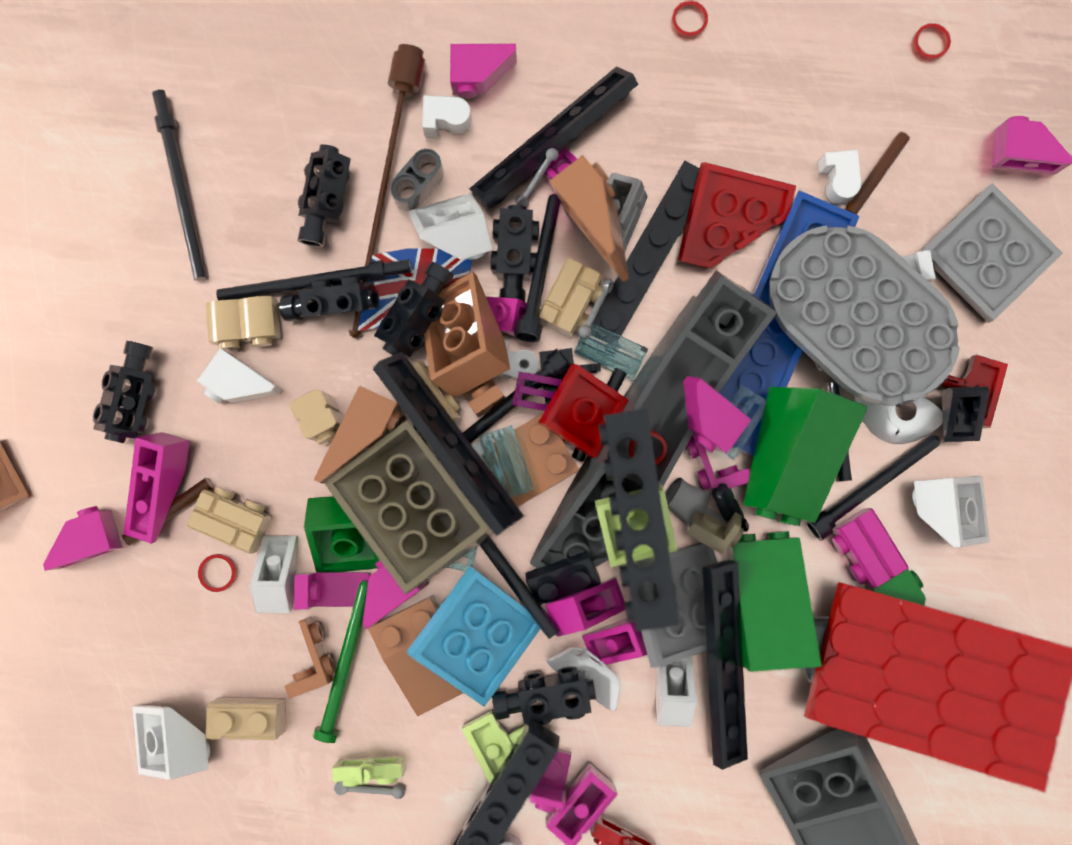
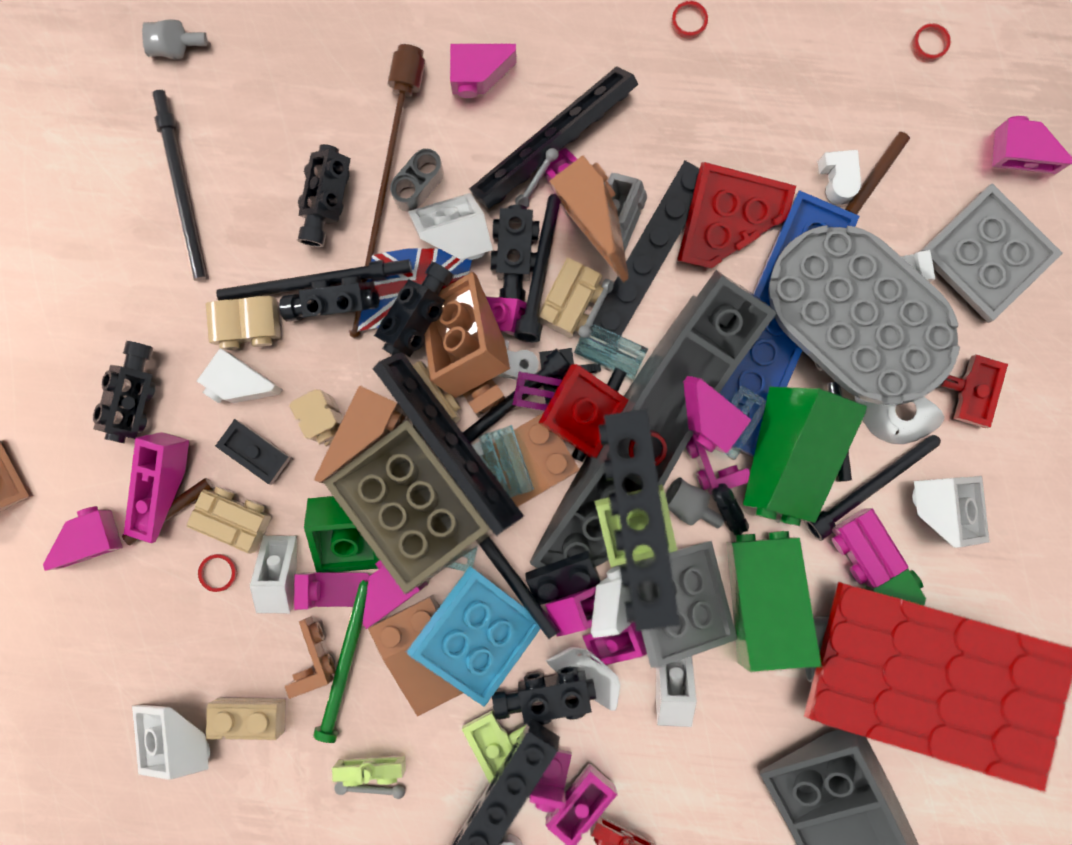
white leg [422,95,472,138] -> none
dark tan bracket [686,510,744,555] -> none
black plate [702,559,748,770] -> none
black slope [942,386,990,442] -> none
none -> light grey piece [142,19,208,59]
none -> black plate [215,419,291,485]
none -> white slope [591,564,632,638]

